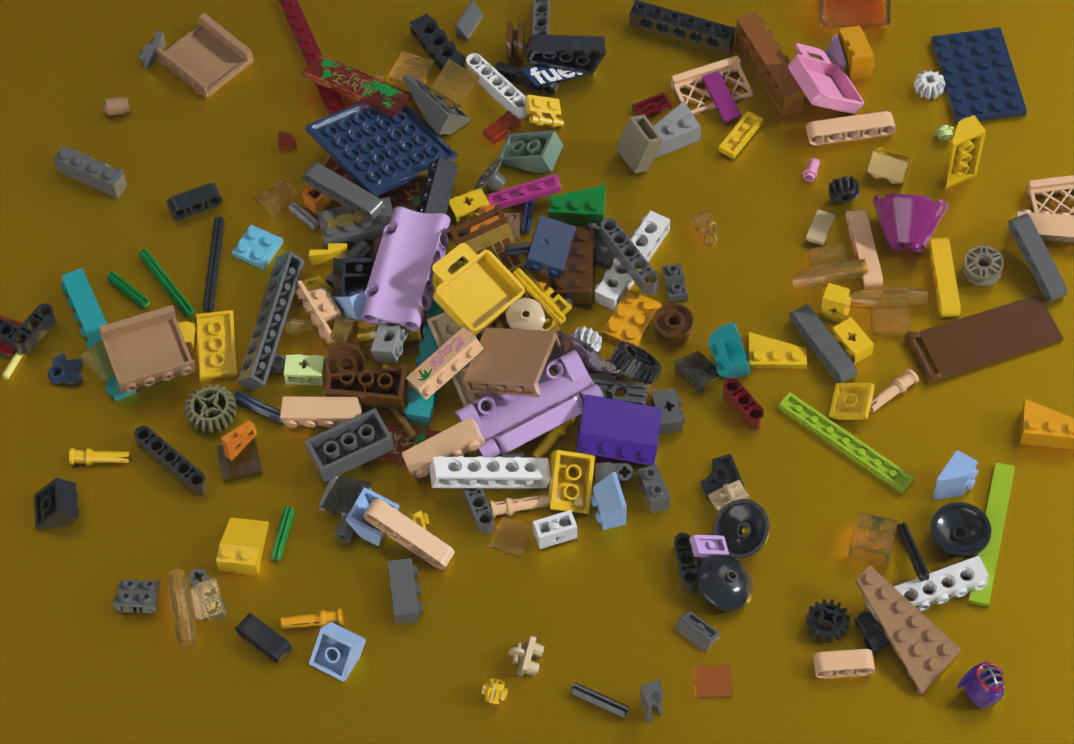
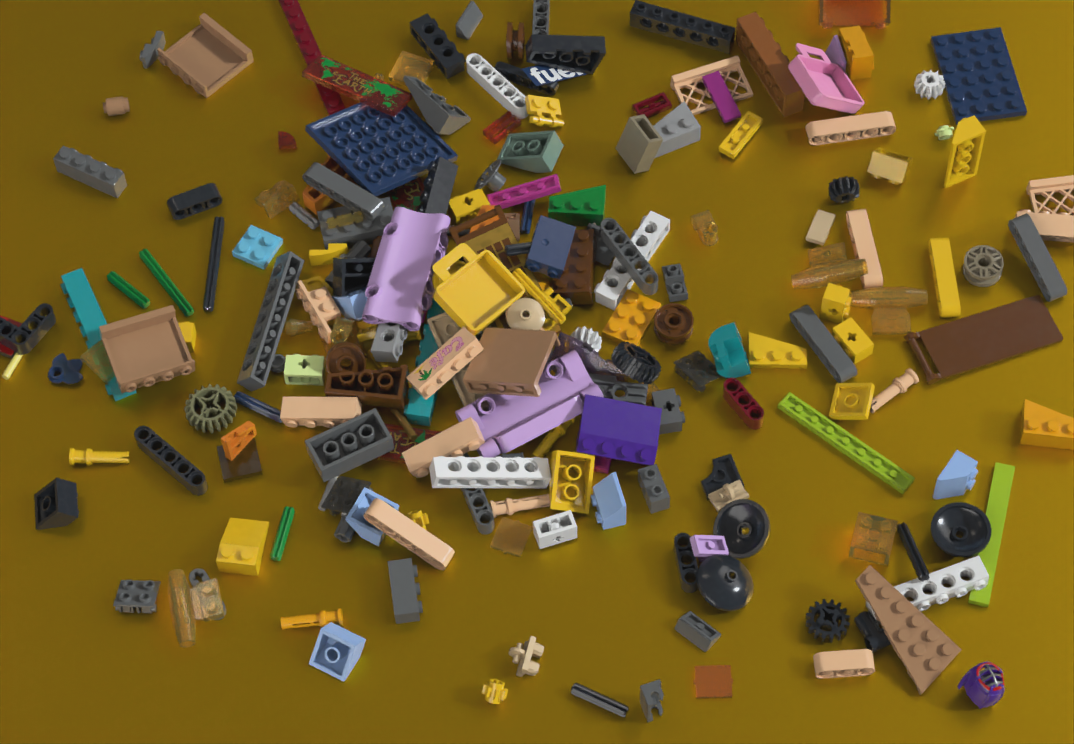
yellow tile [195,310,238,382] -> none
black beam [235,613,292,663] -> none
clear yellow tile [430,59,479,108] -> none
dark grey piece [594,463,633,484] -> none
bright pink pin [803,158,820,182] -> none
magenta cone [873,194,948,253] -> none

